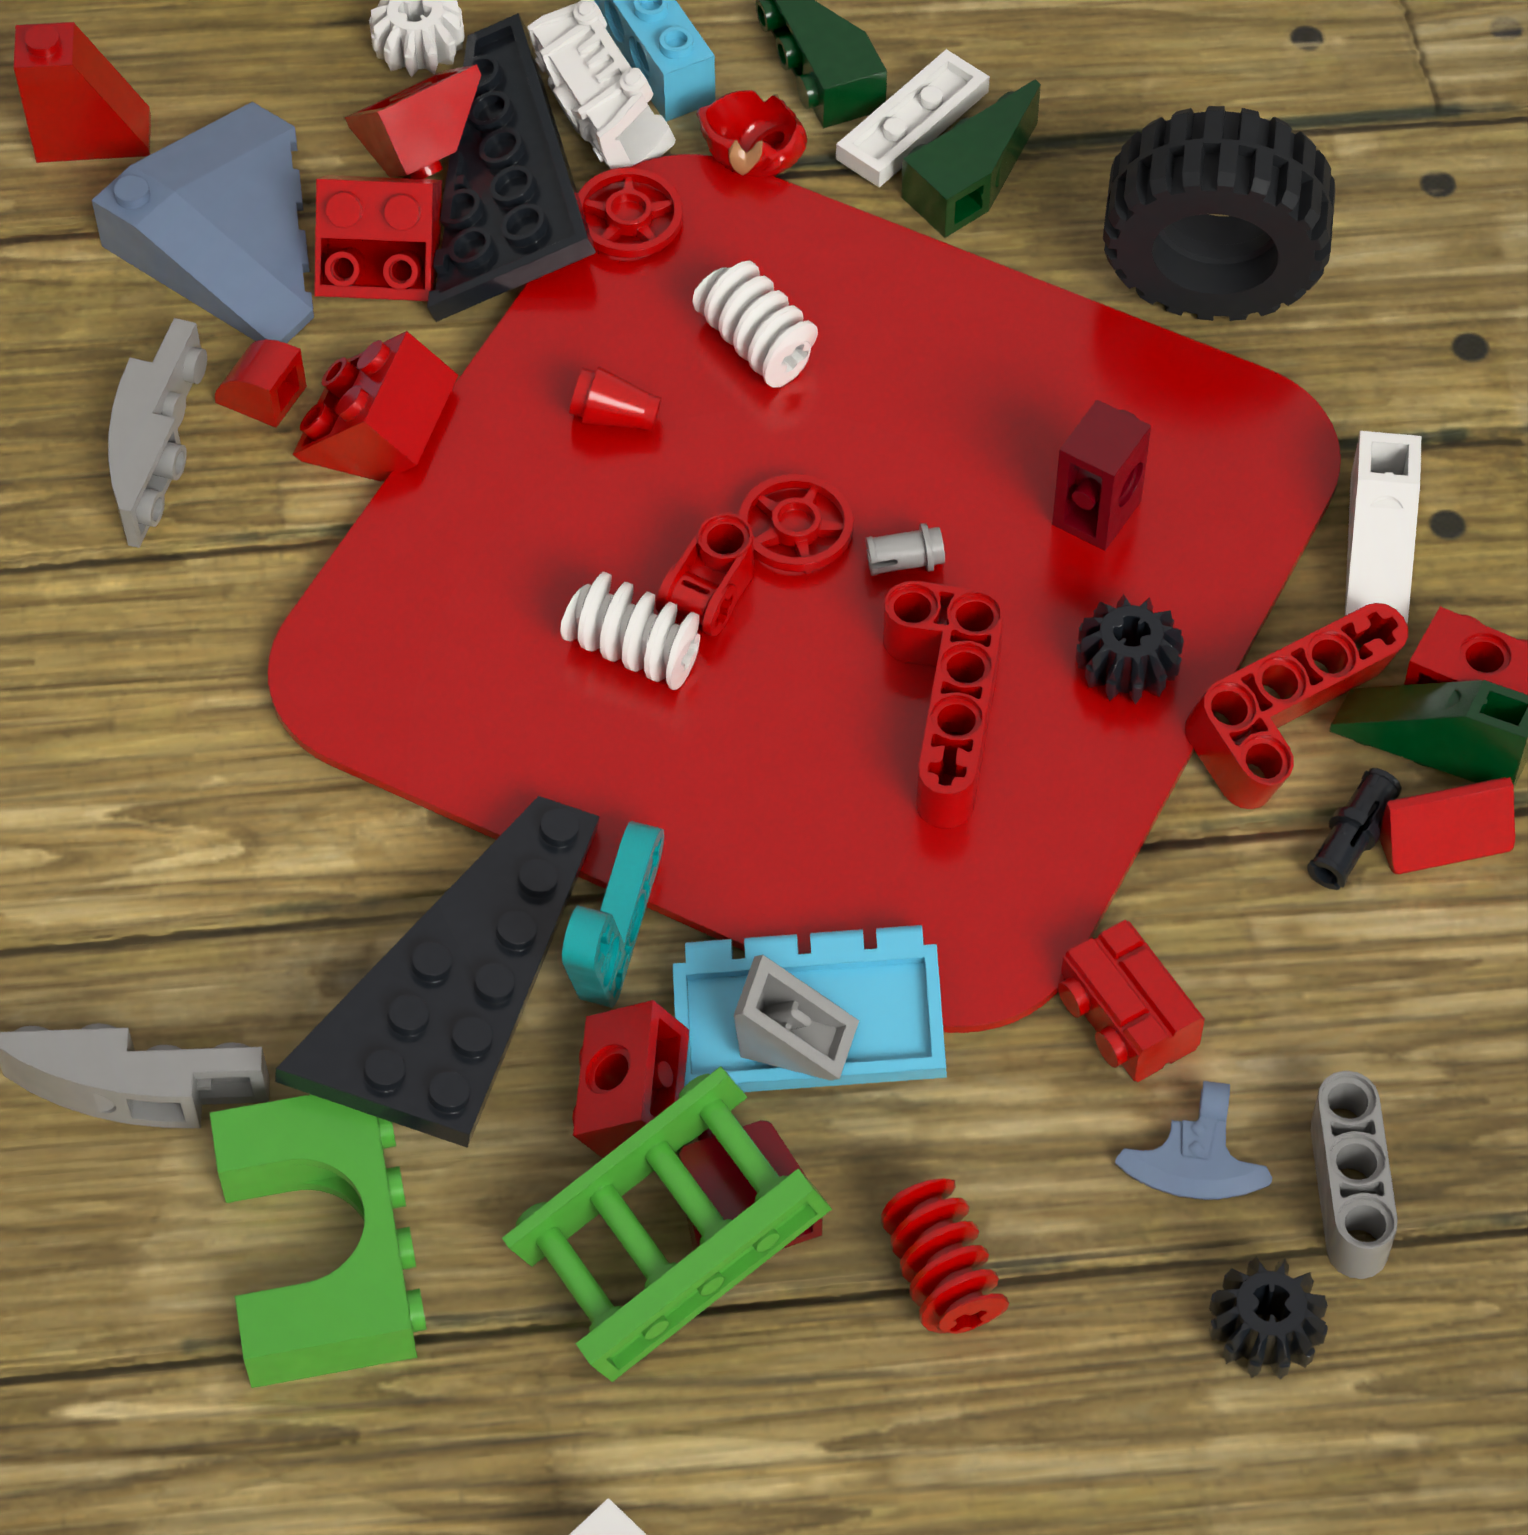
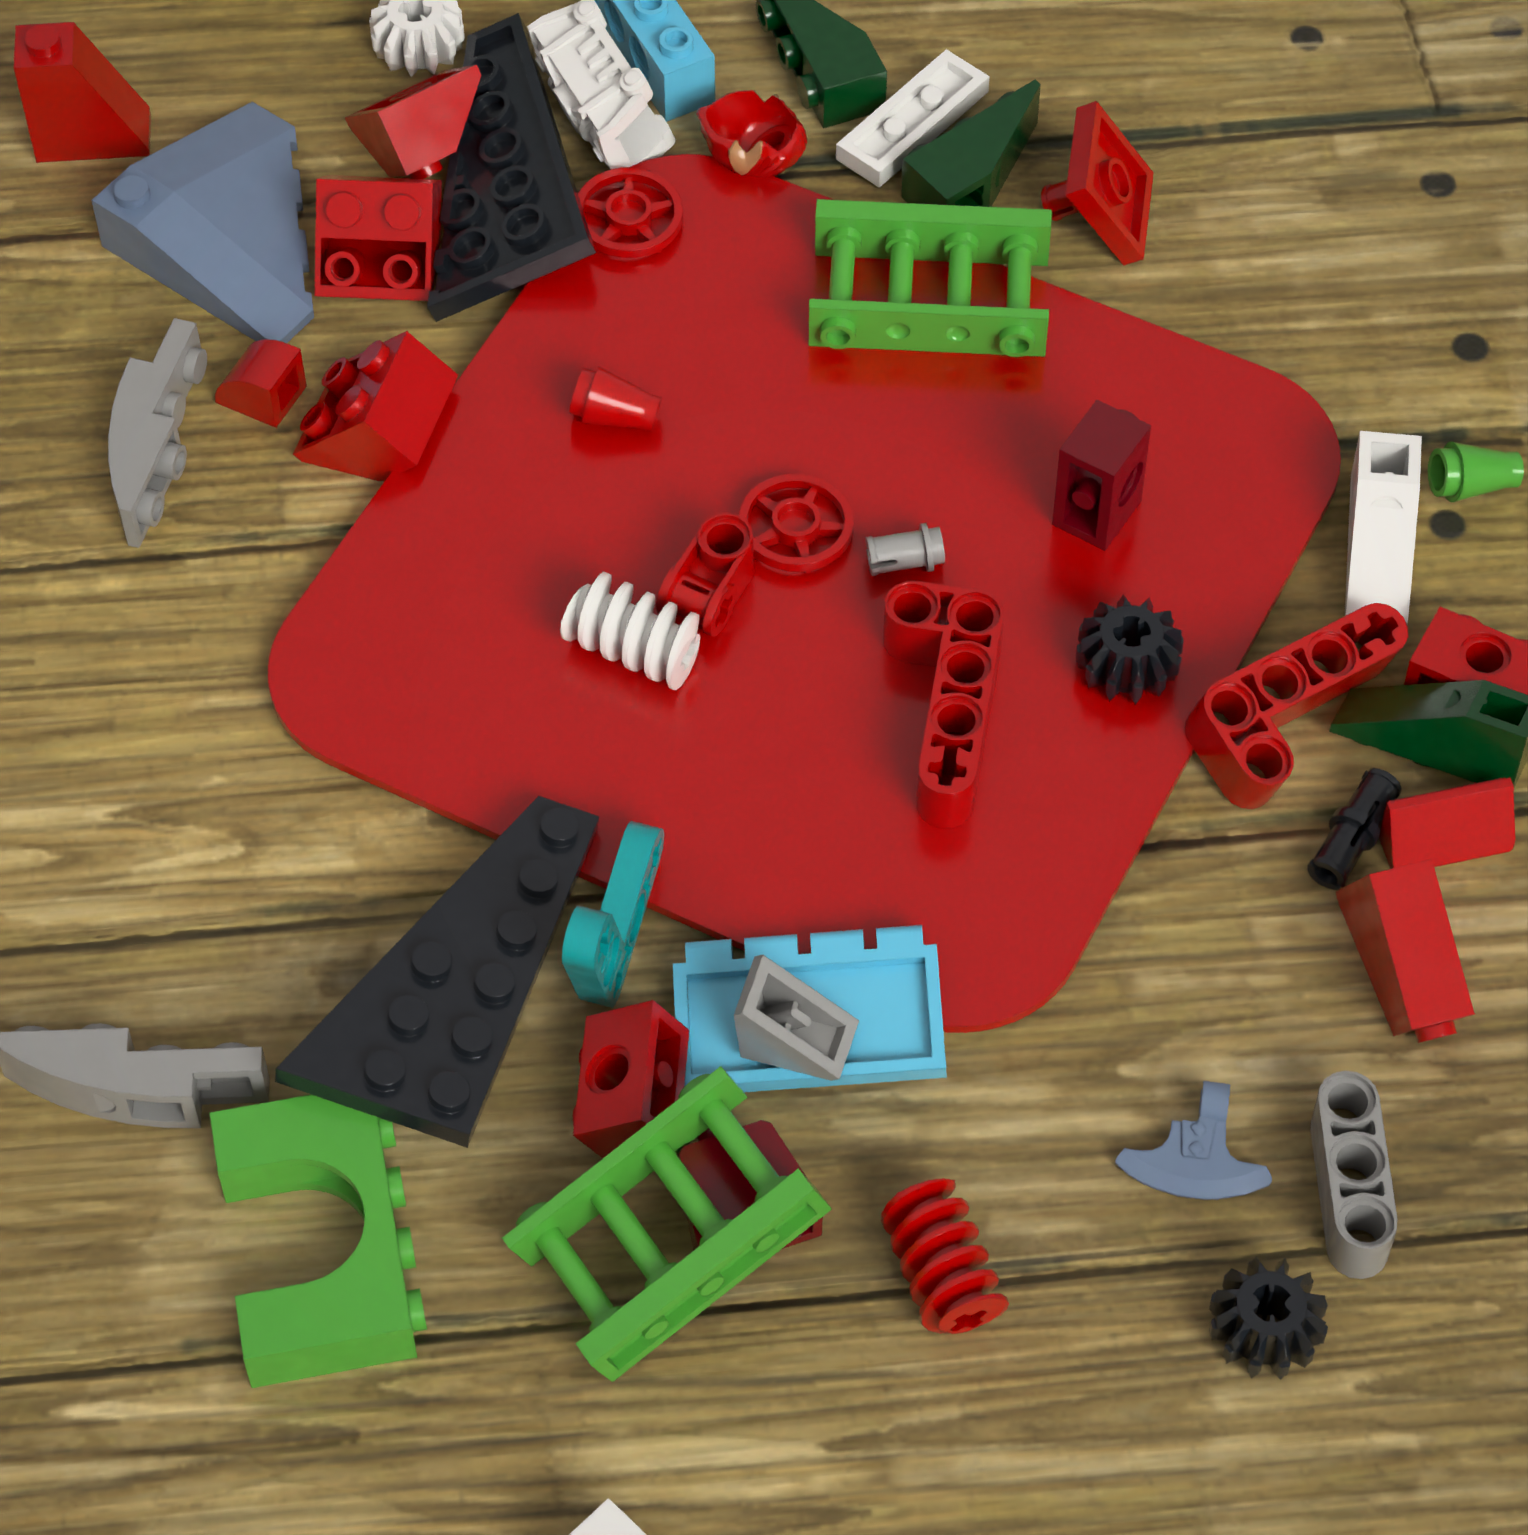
white piece [692,261,818,388] -> none
red brick [1058,919,1205,1082] -> none
black tyre [1103,106,1335,321] -> none
none -> bright green fence [809,199,1052,357]
none -> red tile [1041,101,1154,265]
none -> red slope [1335,859,1475,1043]
none -> bright green cone [1428,442,1524,502]

